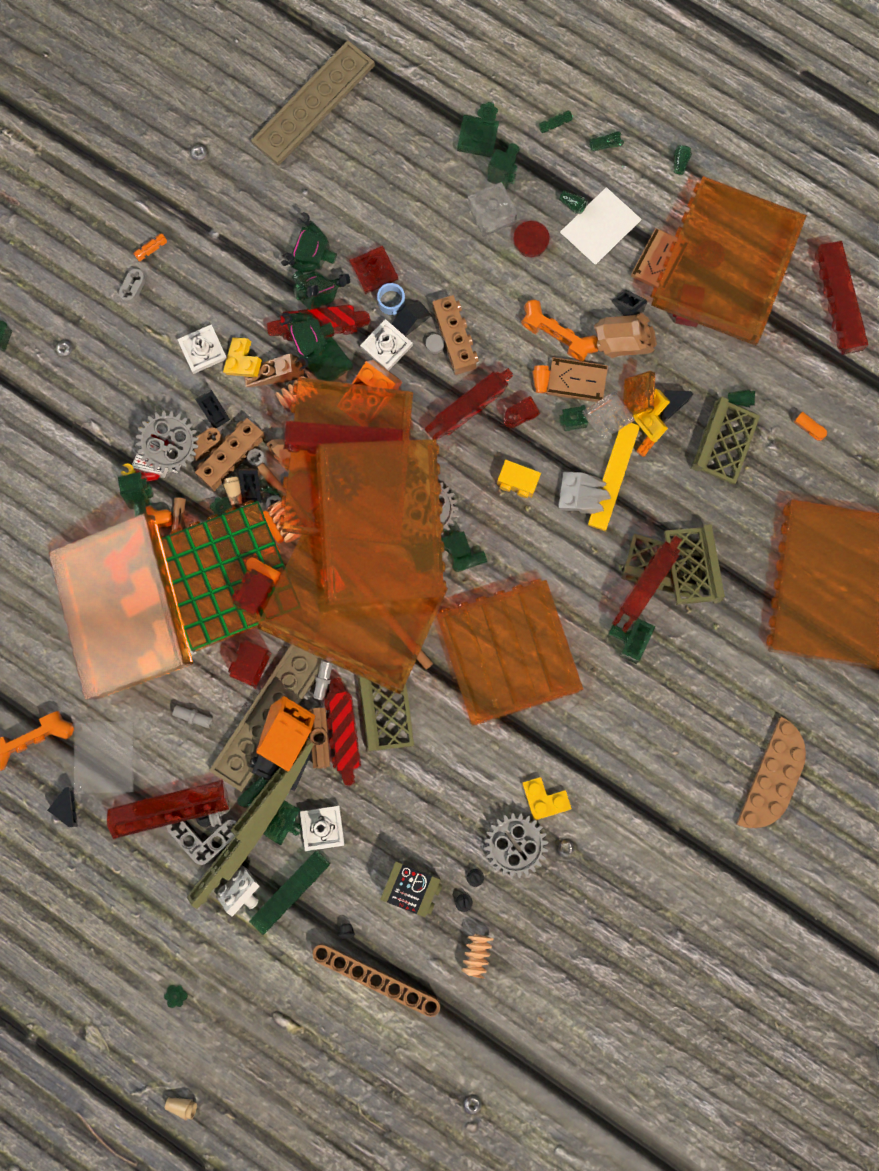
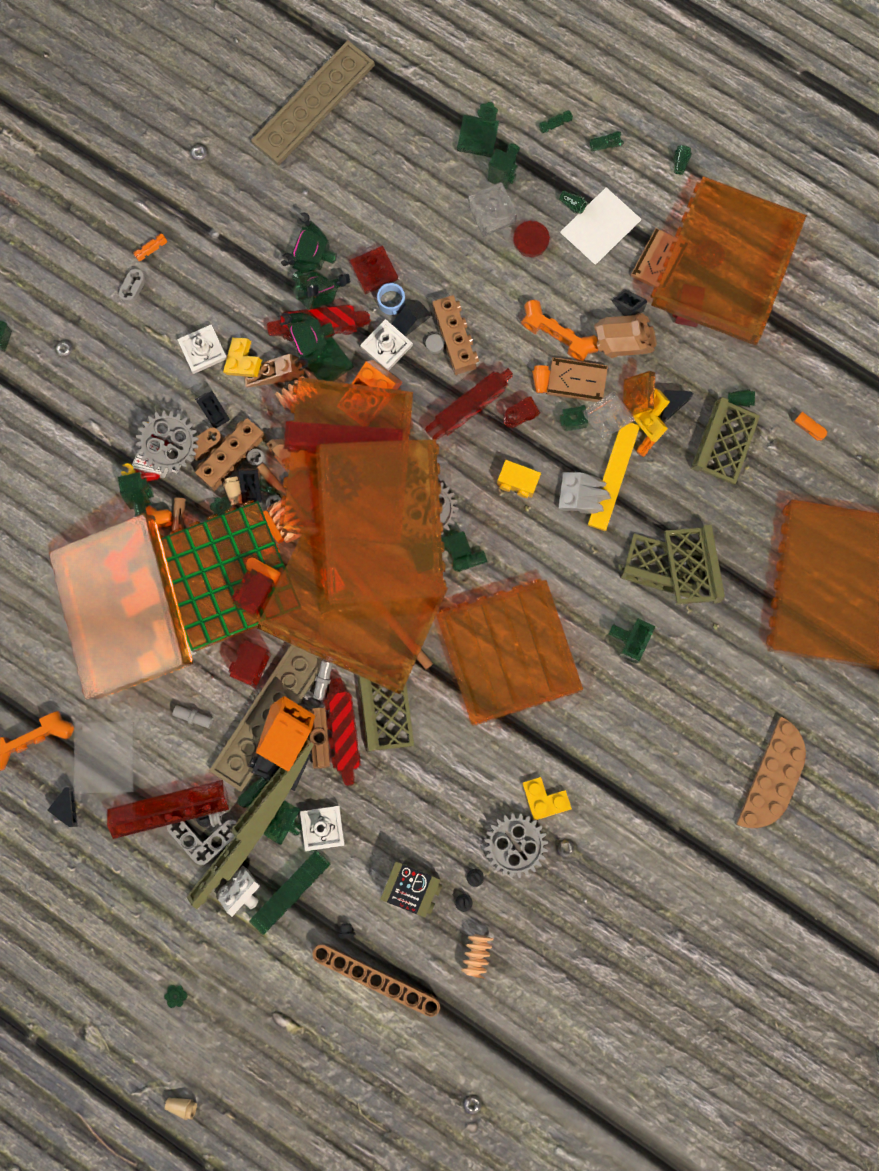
clear red hinge [612,535,682,632] -> none
clear red brick [815,241,869,355] -> none

